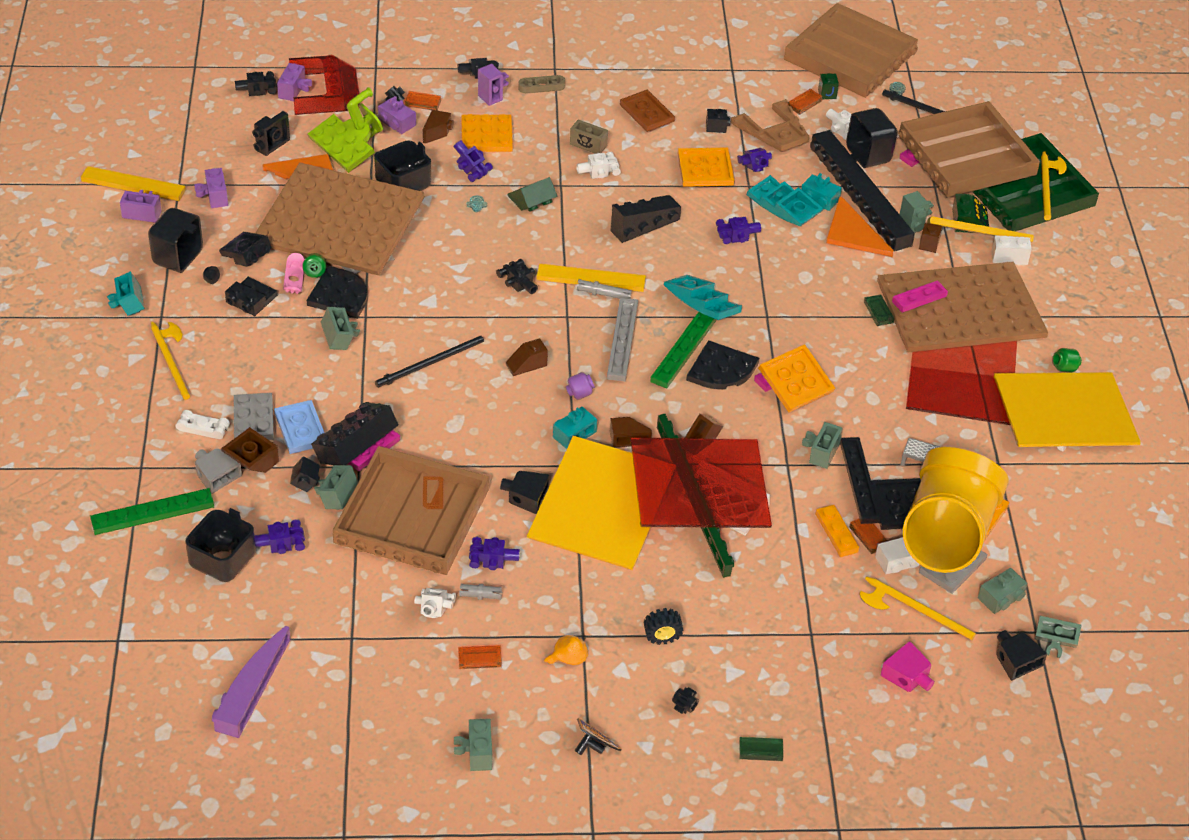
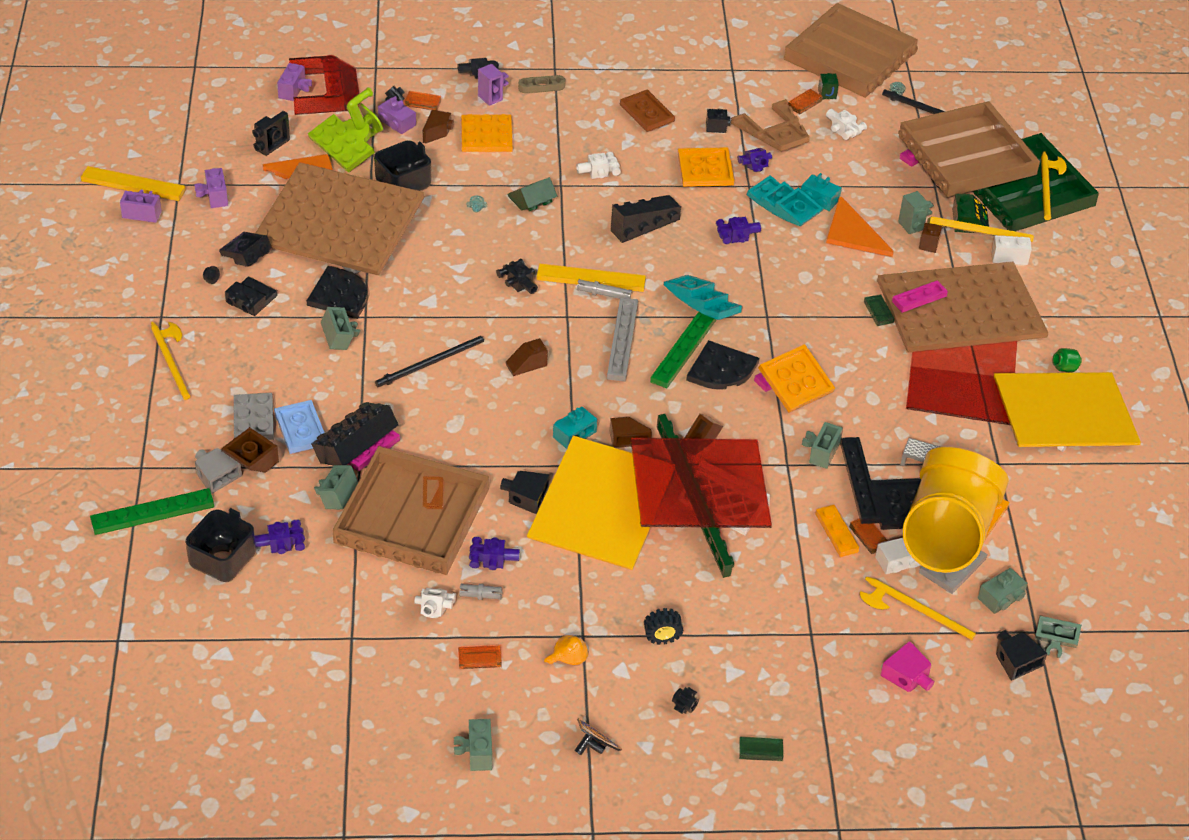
teal brick [107,271,145,316] -> none
black piece [148,208,203,273] -> none
white plate [175,410,230,439] -> none
medium lavender slope [212,626,291,738] -> none
black piece [235,71,277,96] -> none
bright pink piece [283,253,304,294] -> none
black brick [290,456,320,492] -> none
green head [302,253,326,278] -> none
dark purple piece [453,140,493,182] -> none
medium lavender head [565,372,595,400] -> none
dark tan brick [570,120,608,154] -> none
black brick [810,130,915,252] -> none
black piece [846,108,898,168] -> none

